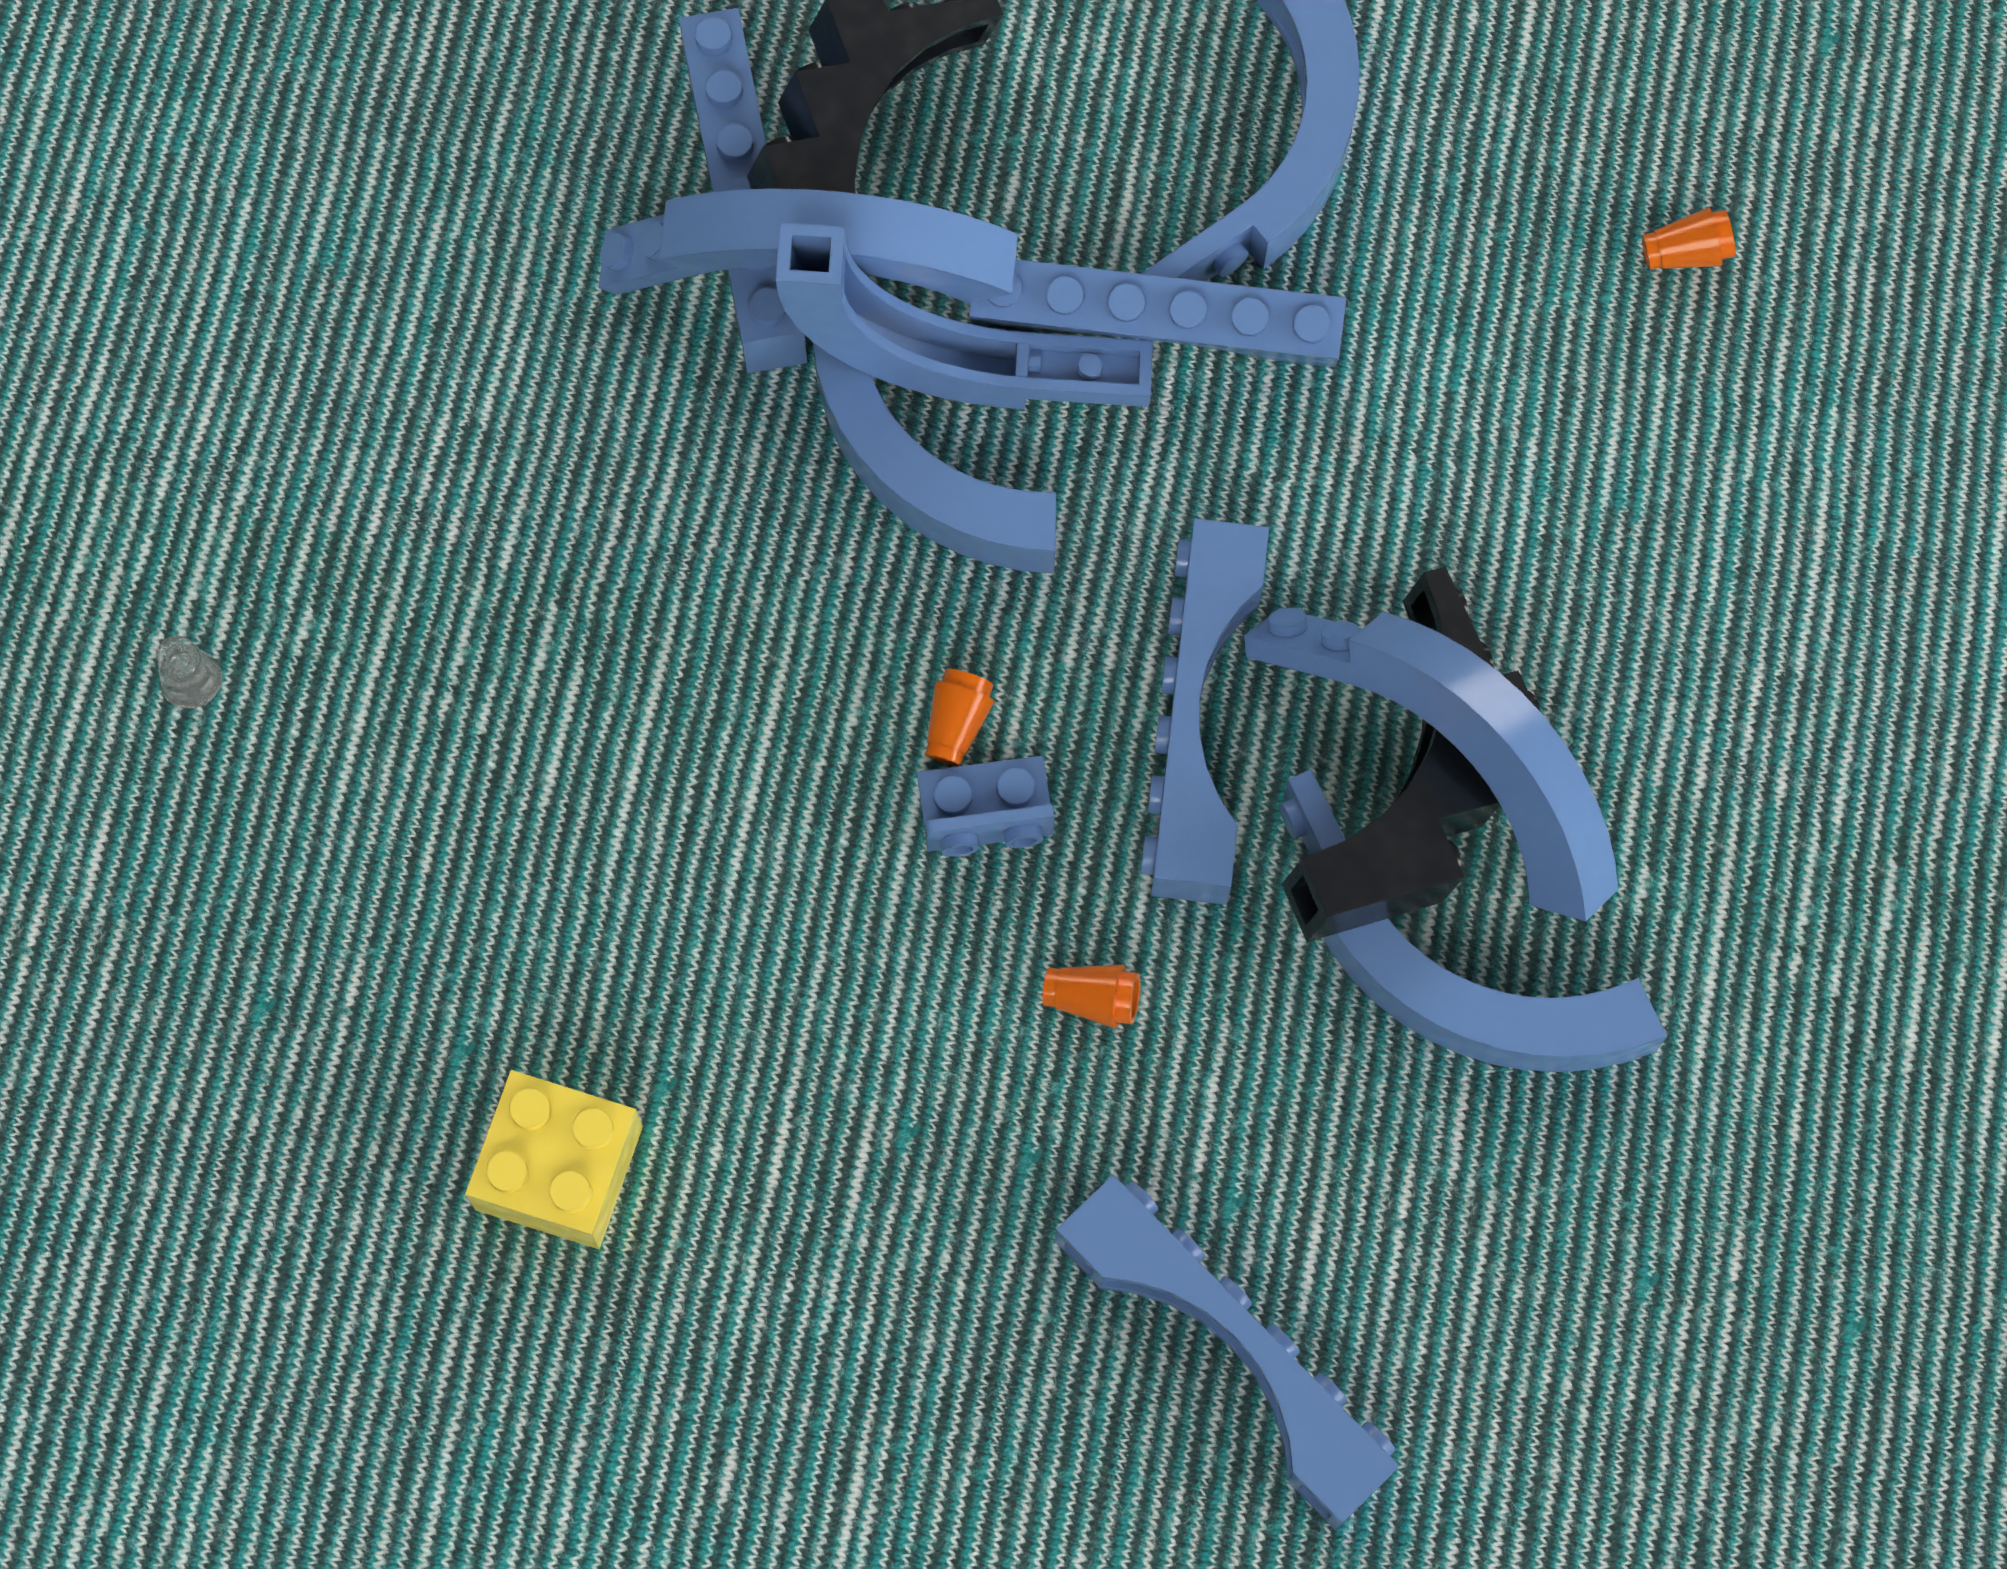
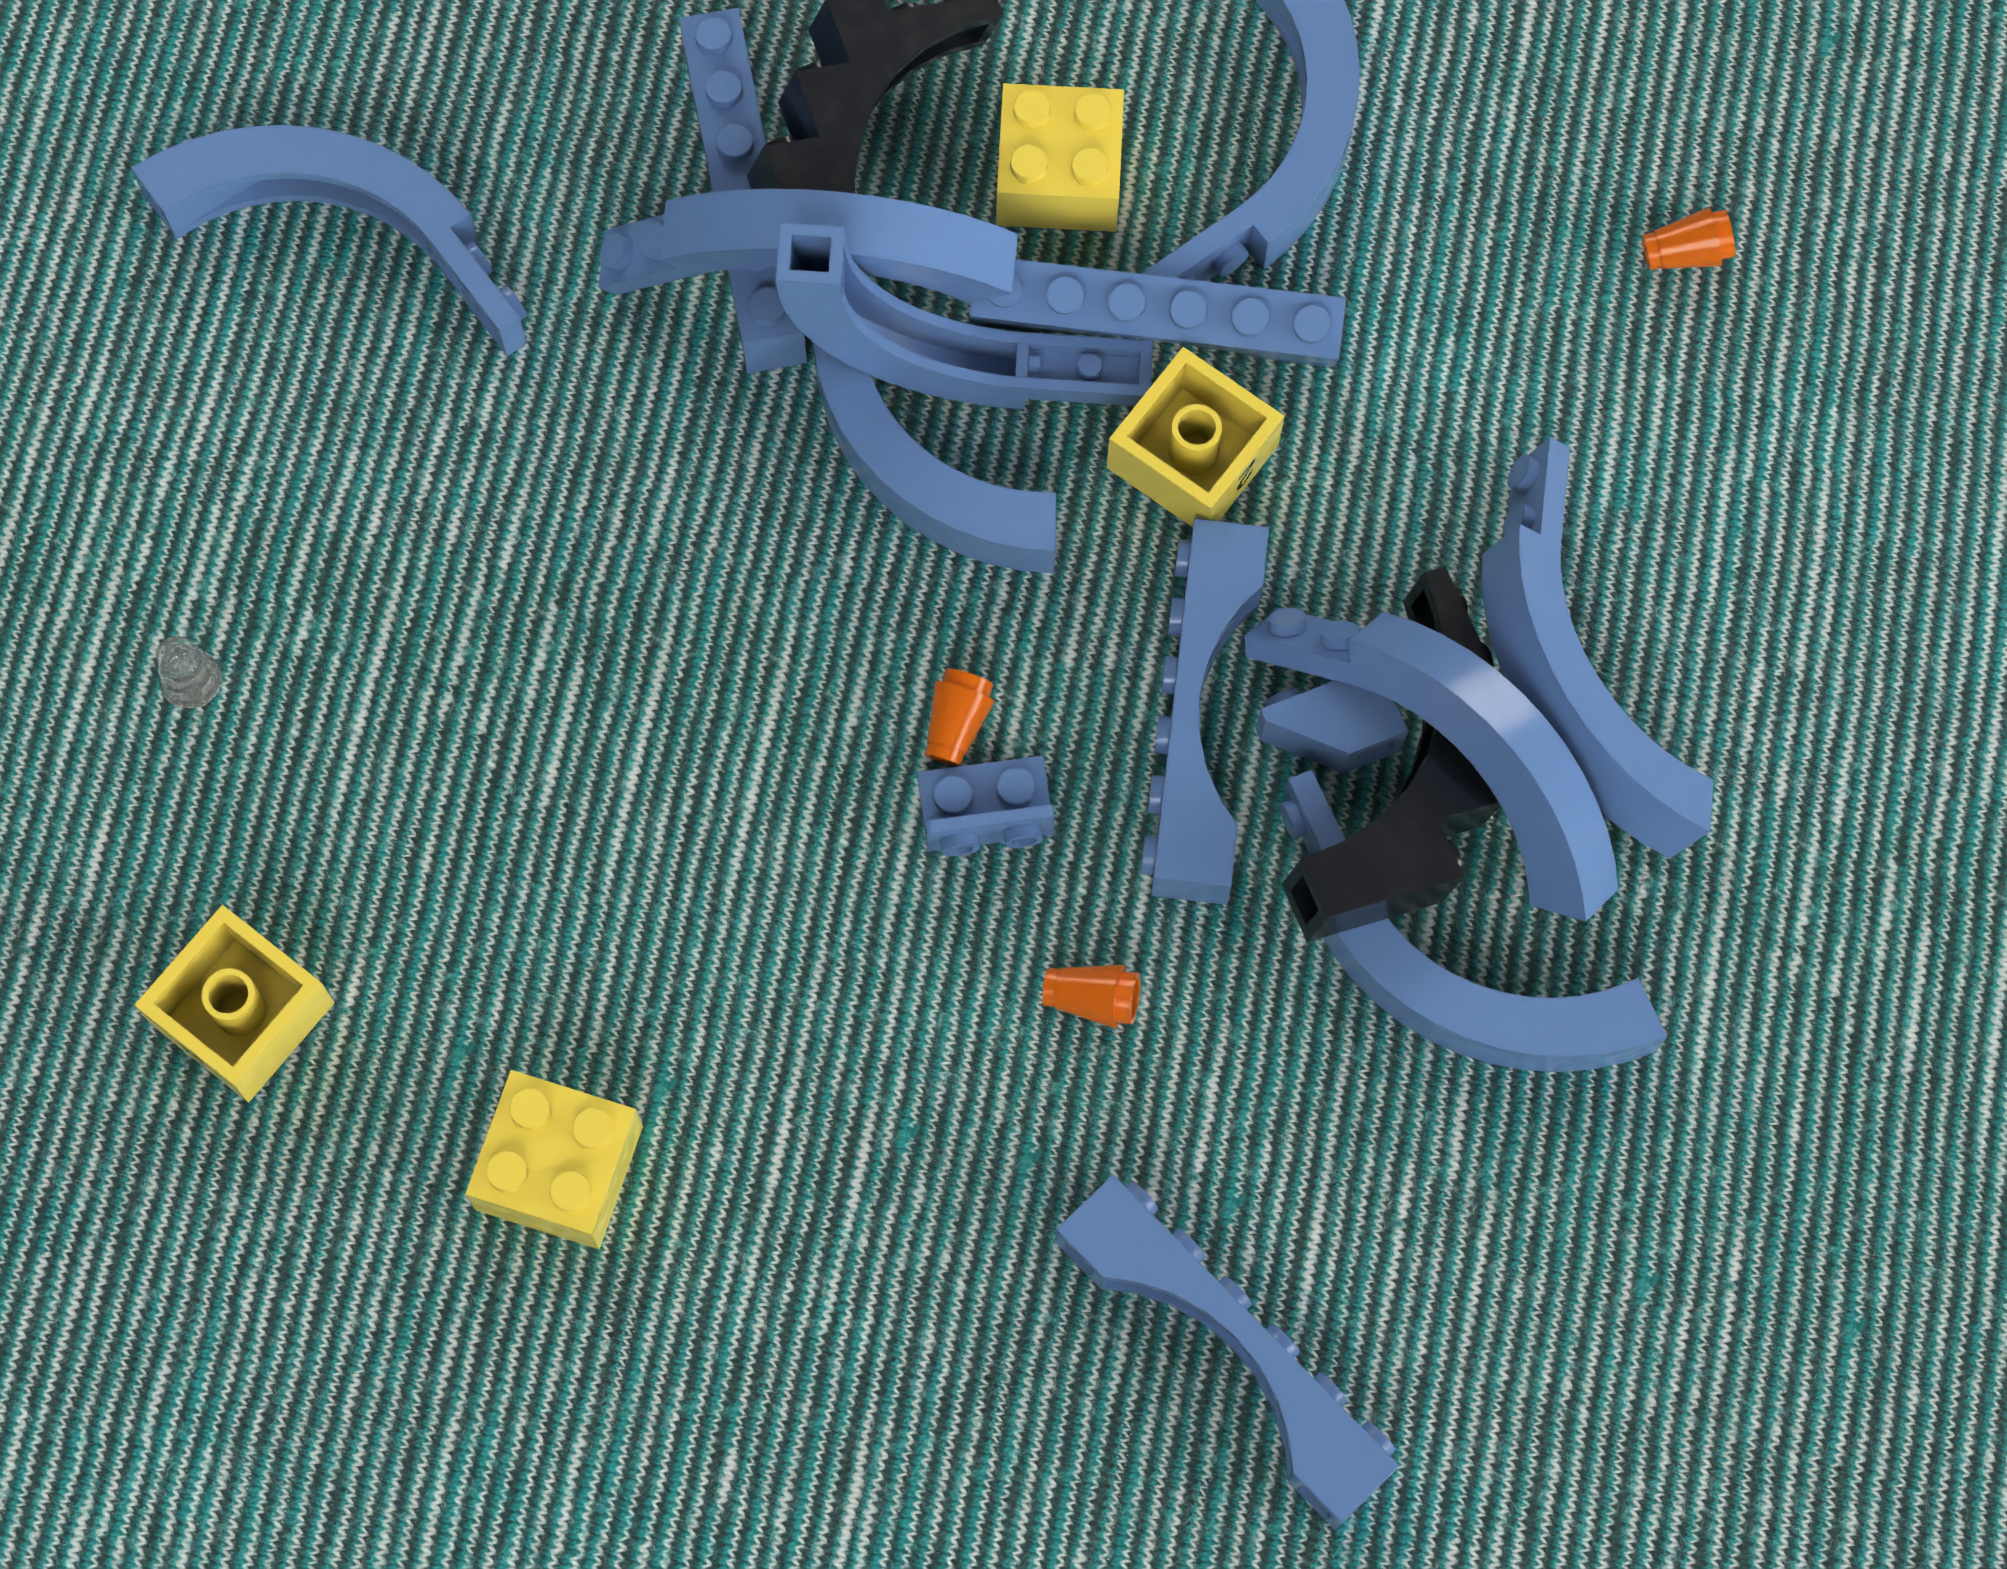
none -> medium blue arch [131,125,527,356]
none -> light yellow brick [134,905,335,1103]
none -> light yellow brick [996,83,1124,232]
none -> light yellow brick [1106,347,1284,527]
none -> medium blue slope [1256,678,1408,774]
none -> medium blue arch [1482,437,1713,859]

